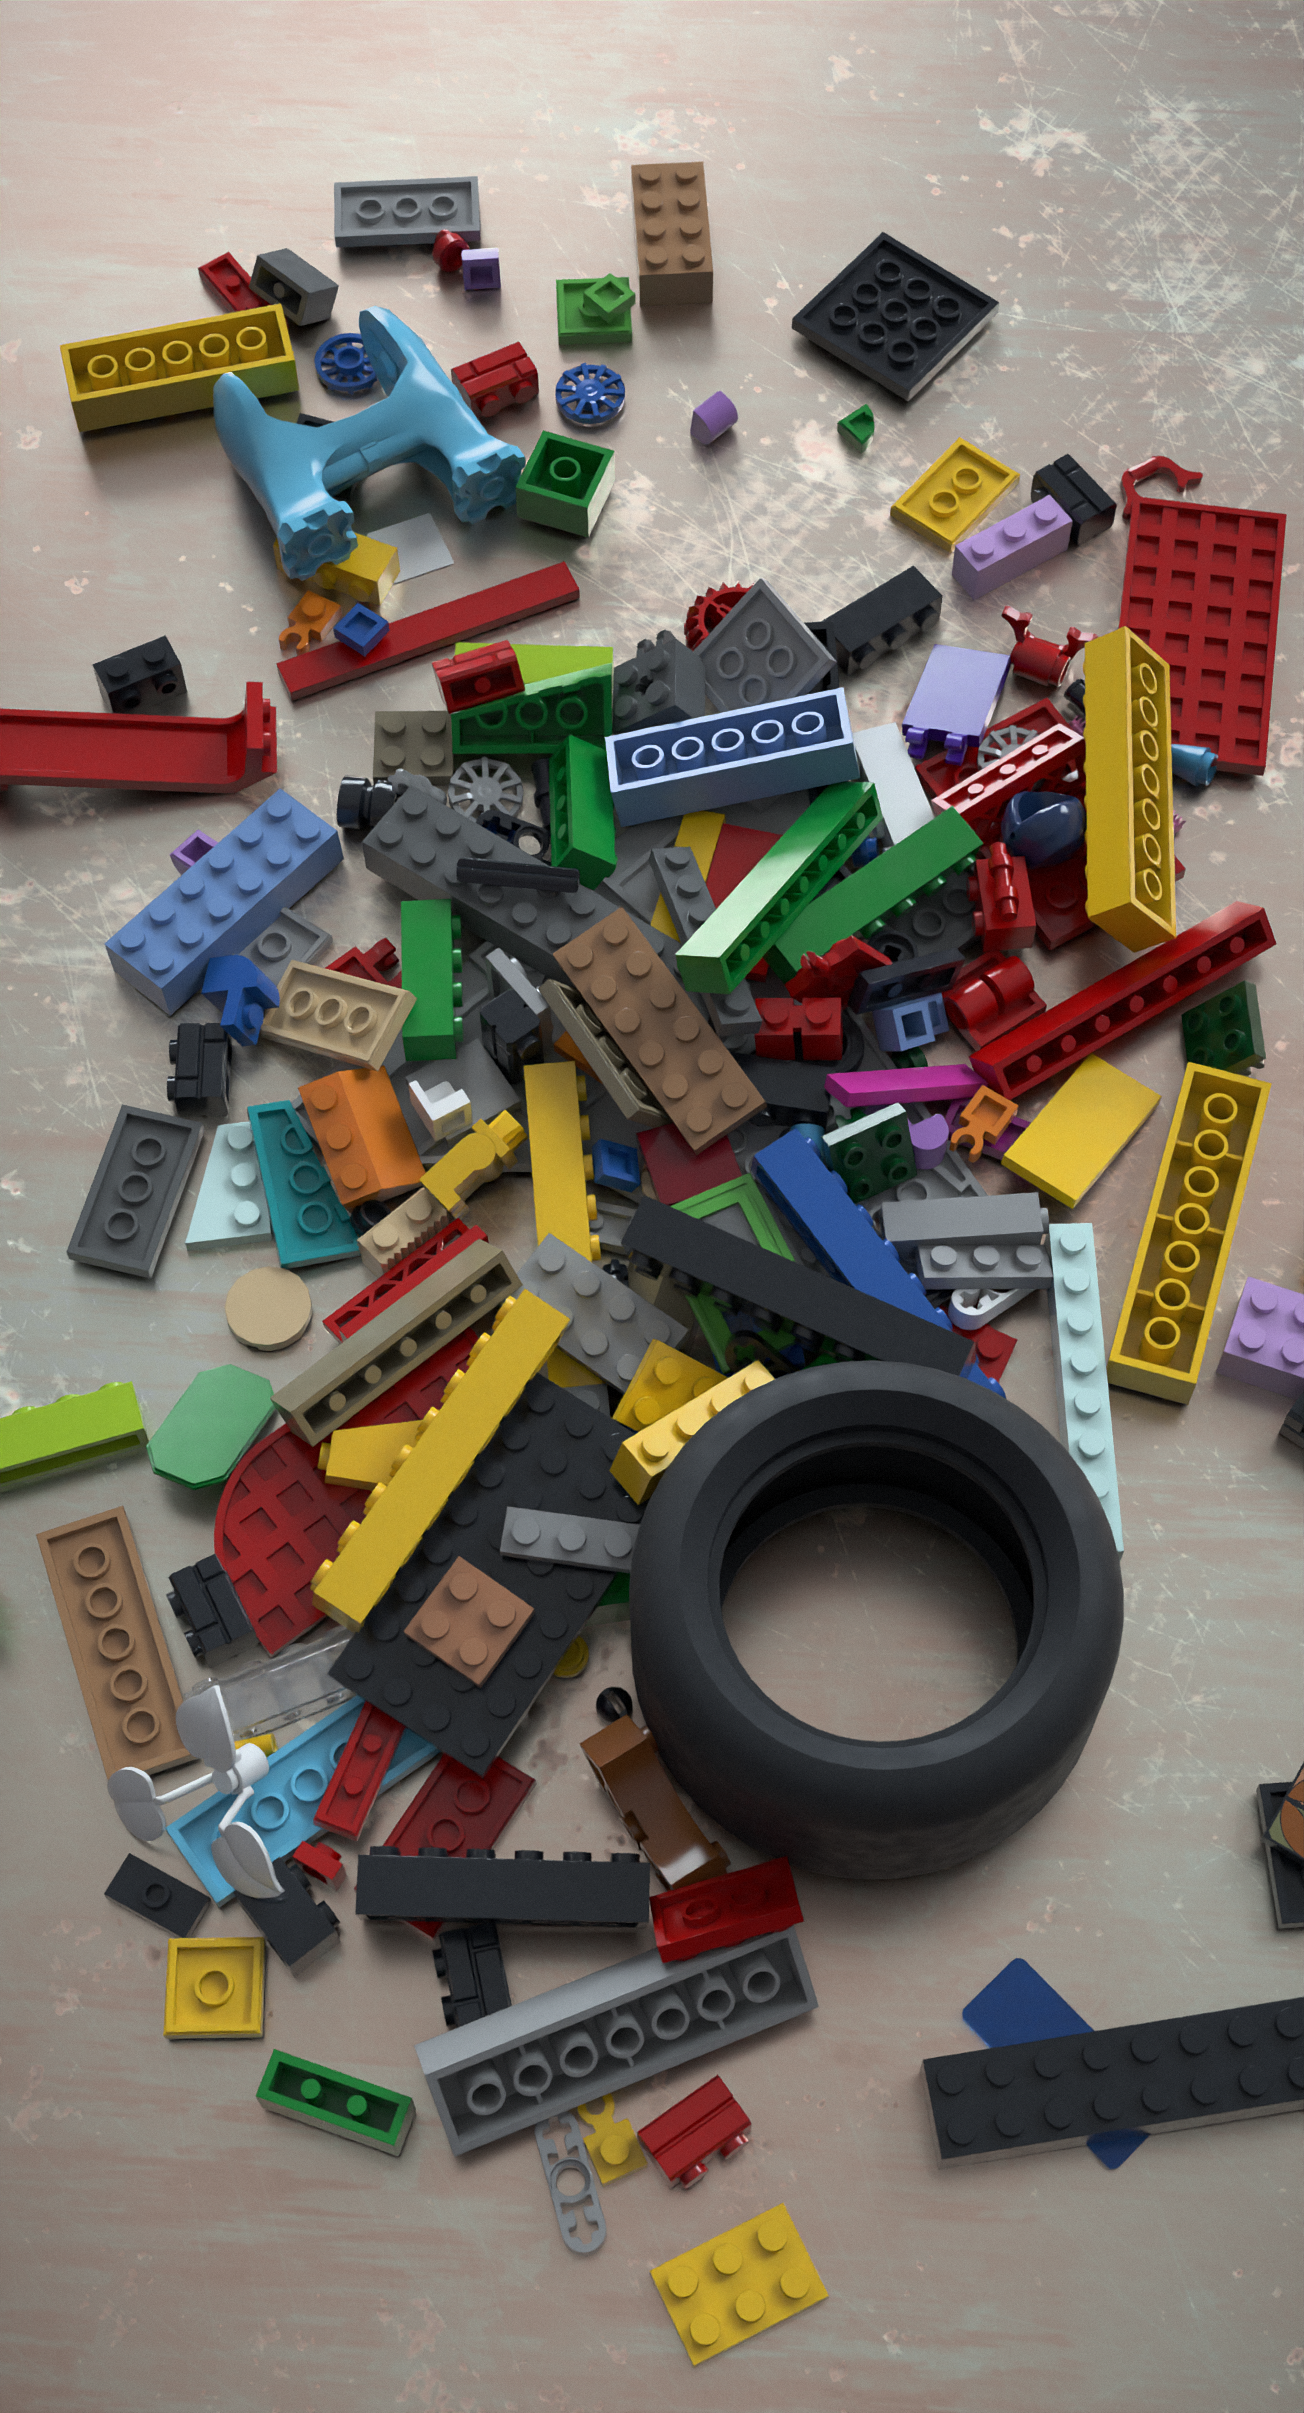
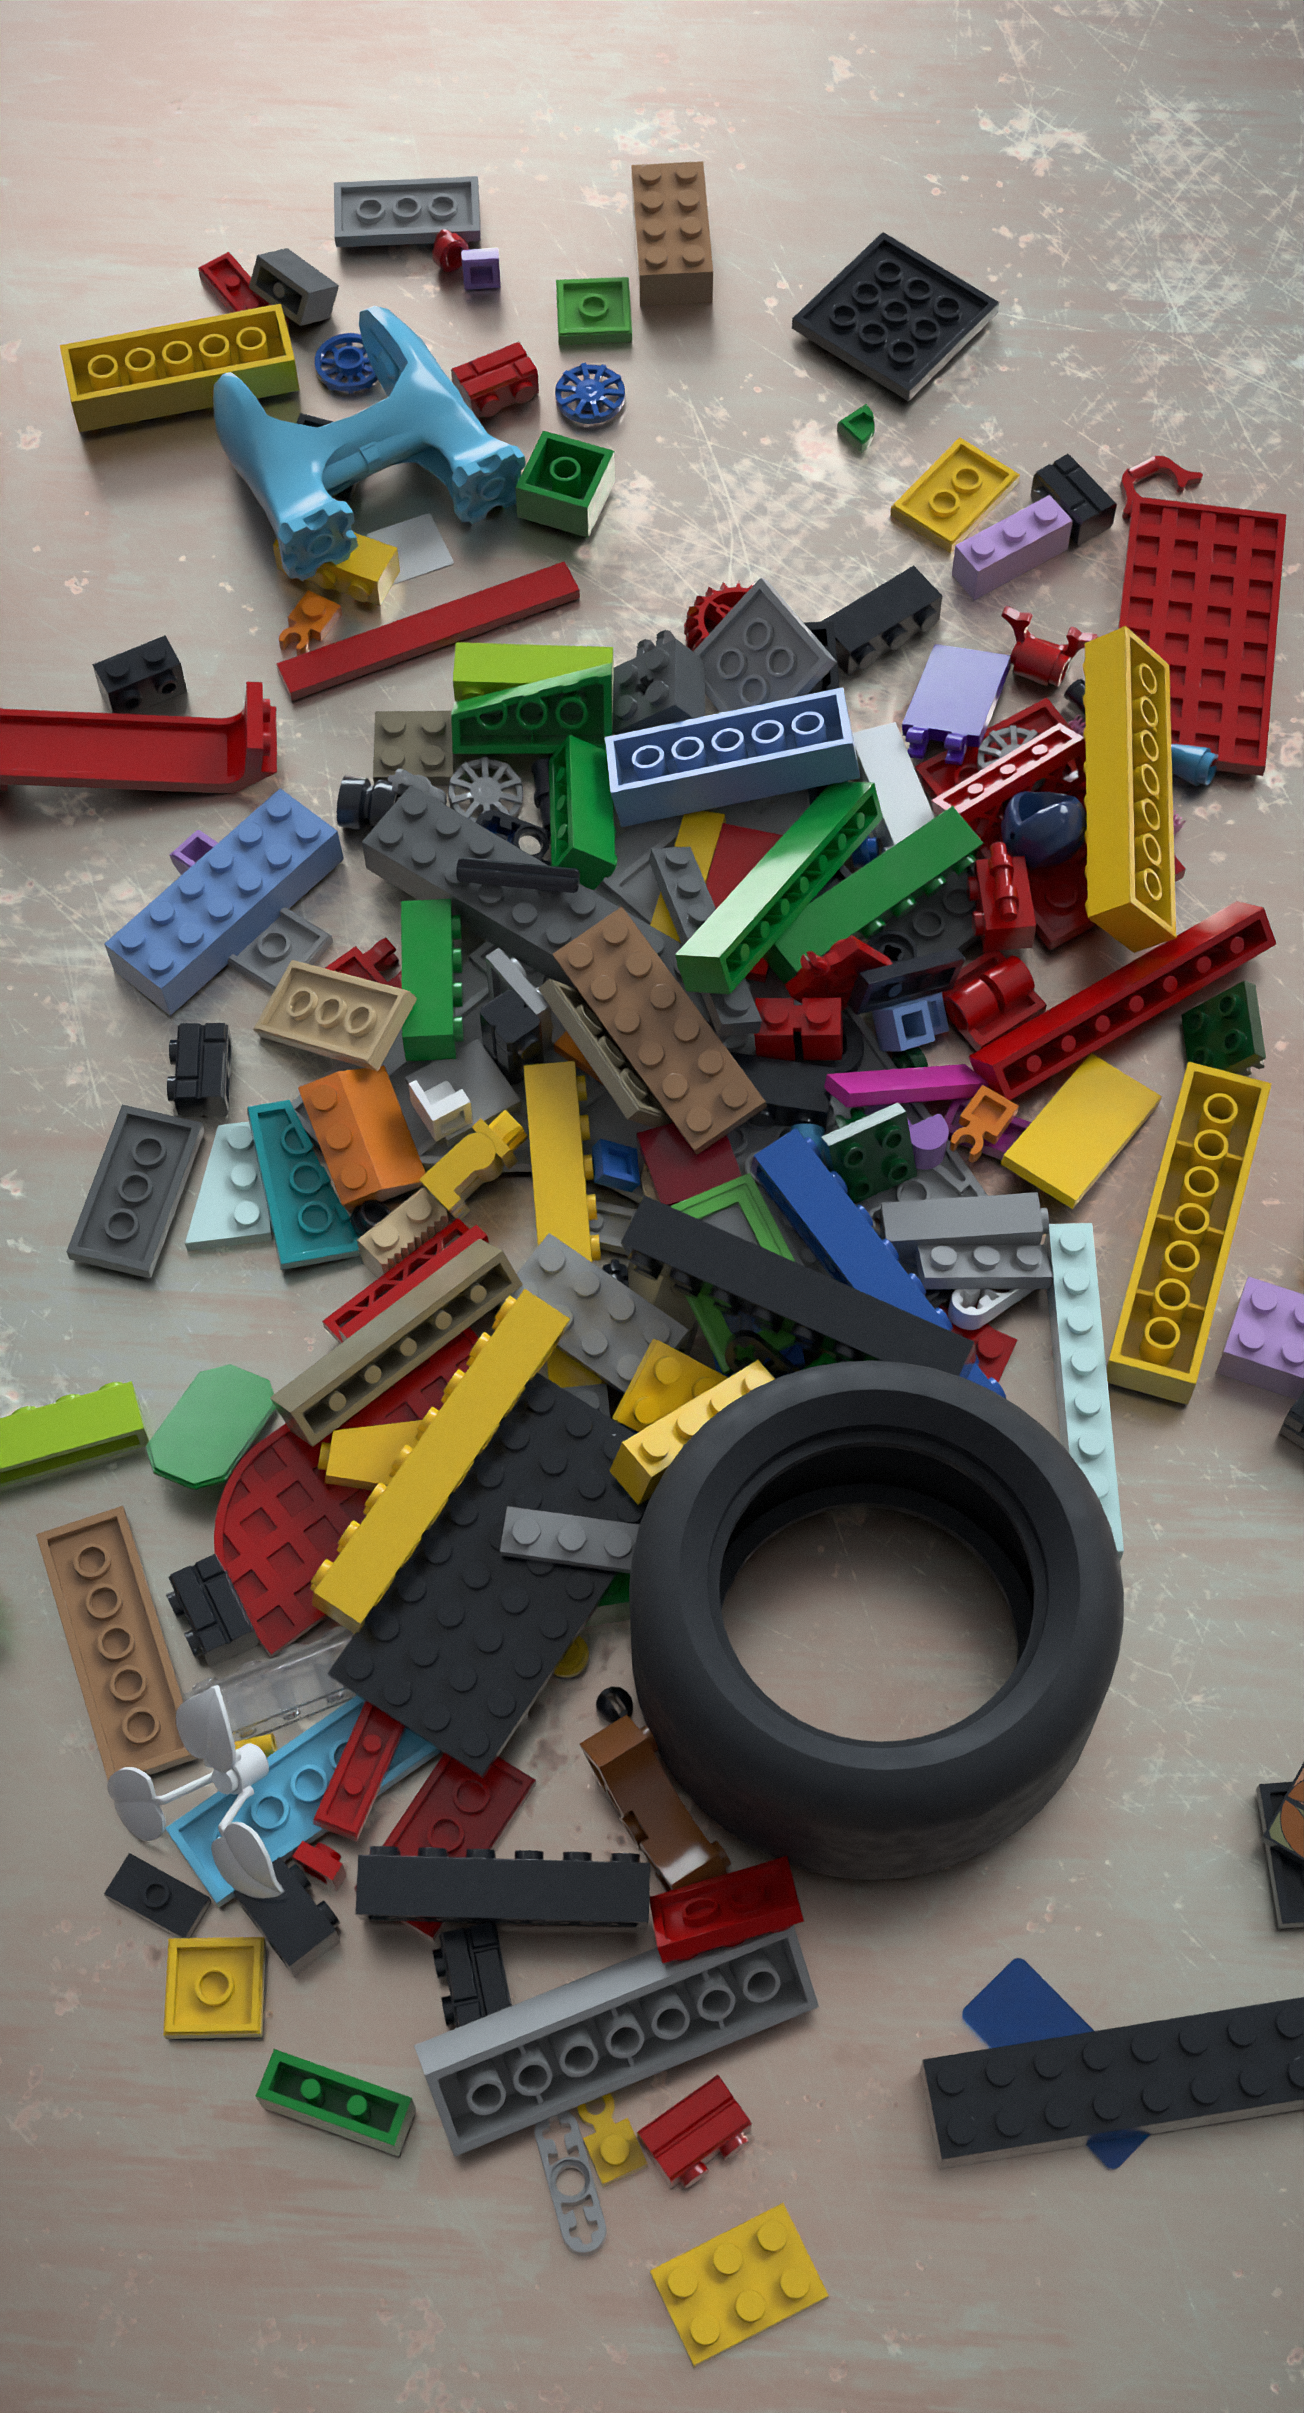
blue brick [201,955,280,1047] -> none
tan tile [224,1266,313,1351] -> none
blue plate [333,603,389,656] -> none
nougat plate [403,1556,535,1688] -> none
red brick [432,640,525,714] -> none
bright green plate [583,273,636,323] -> none
medium lavender brick [690,390,738,445] -> none

